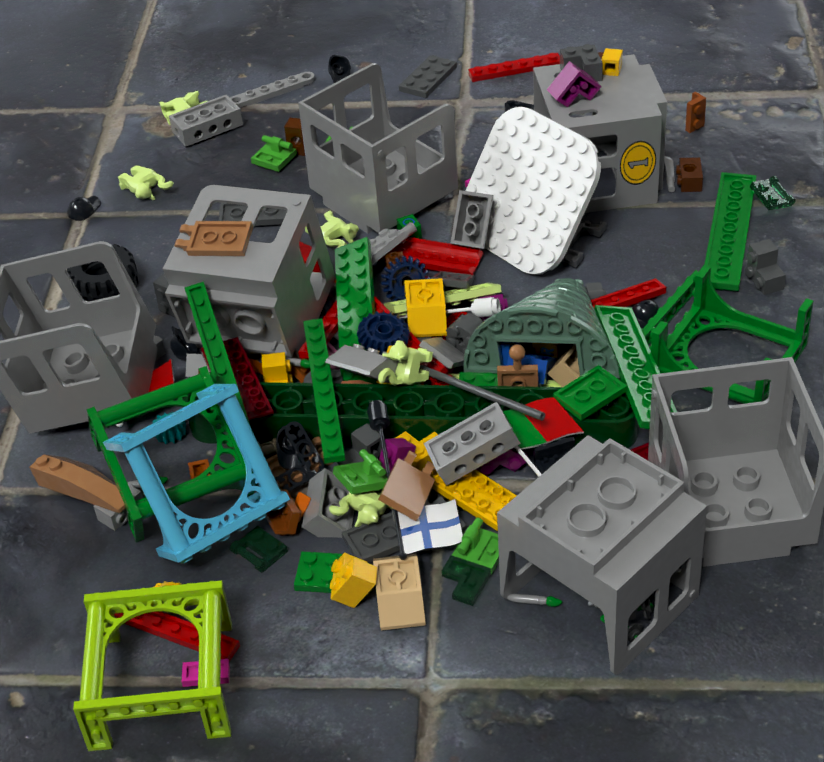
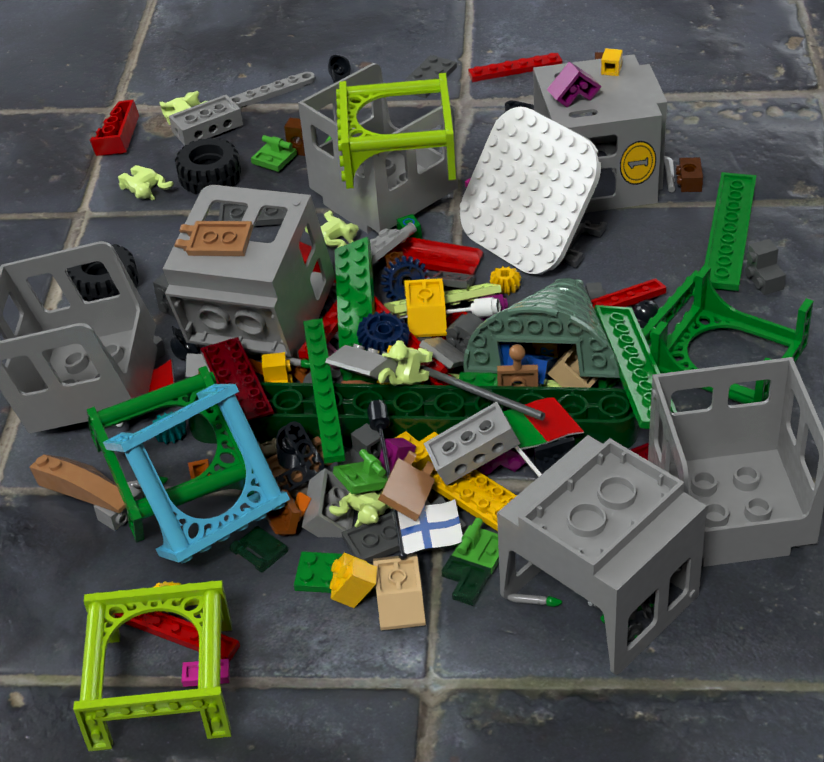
black cap [67,196,100,221] -> none
green plate [184,282,251,427] -> none
light grey slope [451,190,494,249] -> none
green plate [553,365,627,421] -> none
dark grey brick [560,44,602,82] -> none
dark orange bracket [685,92,706,133] -> none
clear green plate [750,176,796,210] -> none
none -> red wedge [90,99,139,156]
none -> black tyre [175,137,241,194]
none -> lime arch [336,73,456,189]
none -> yellow gear [490,266,521,295]

